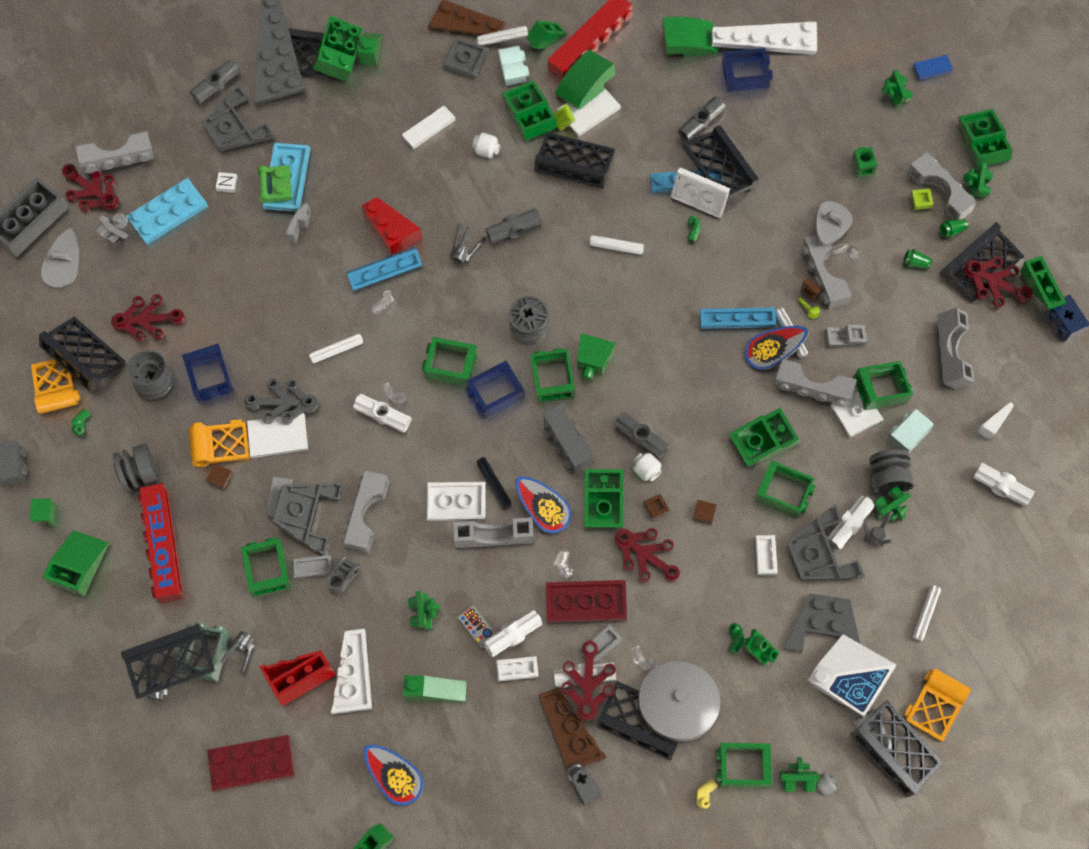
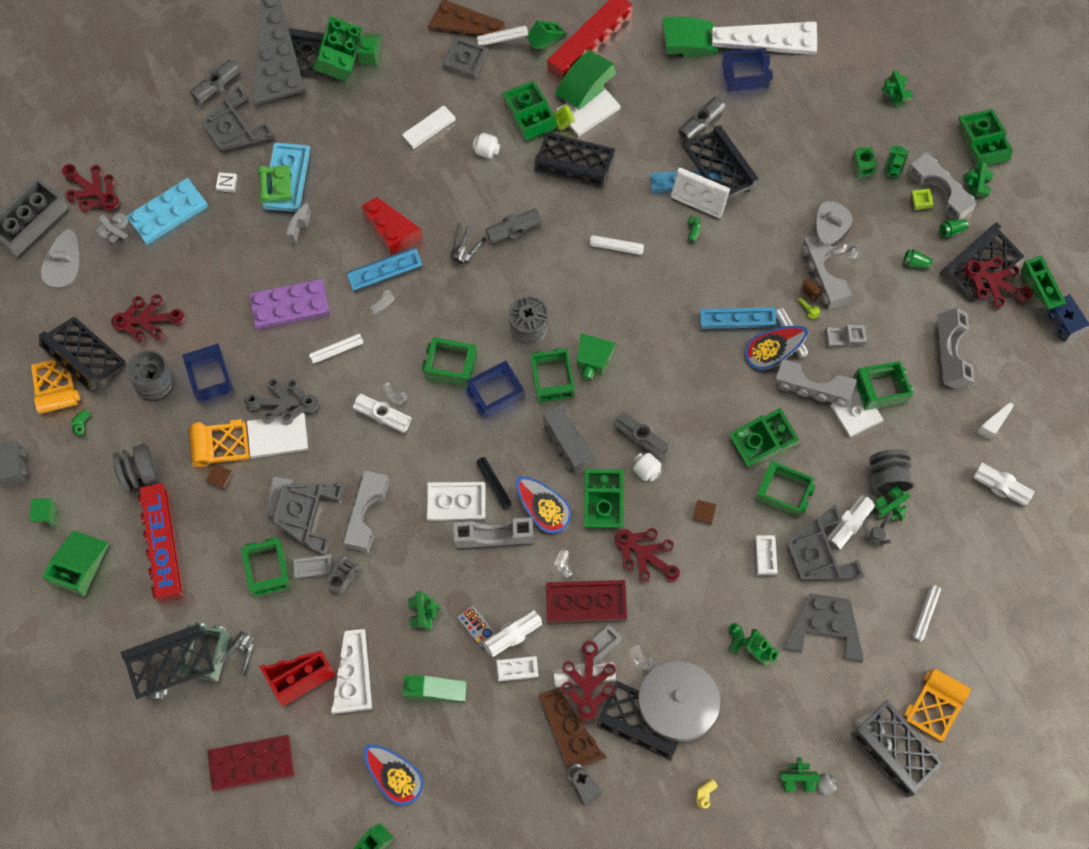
light grey arch [75,132,154,174] -> none
light aqua brick [498,46,529,86] -> none
reddish brown tile [643,493,670,520] -> none
green window [716,743,772,789] -> none
white slope [808,635,896,717] -> none
light aqua brick [888,409,934,452] -> none
blue tile [913,55,953,81] -> none
none -> medium lavender plate [250,279,330,329]
none -> green hips [884,145,909,178]

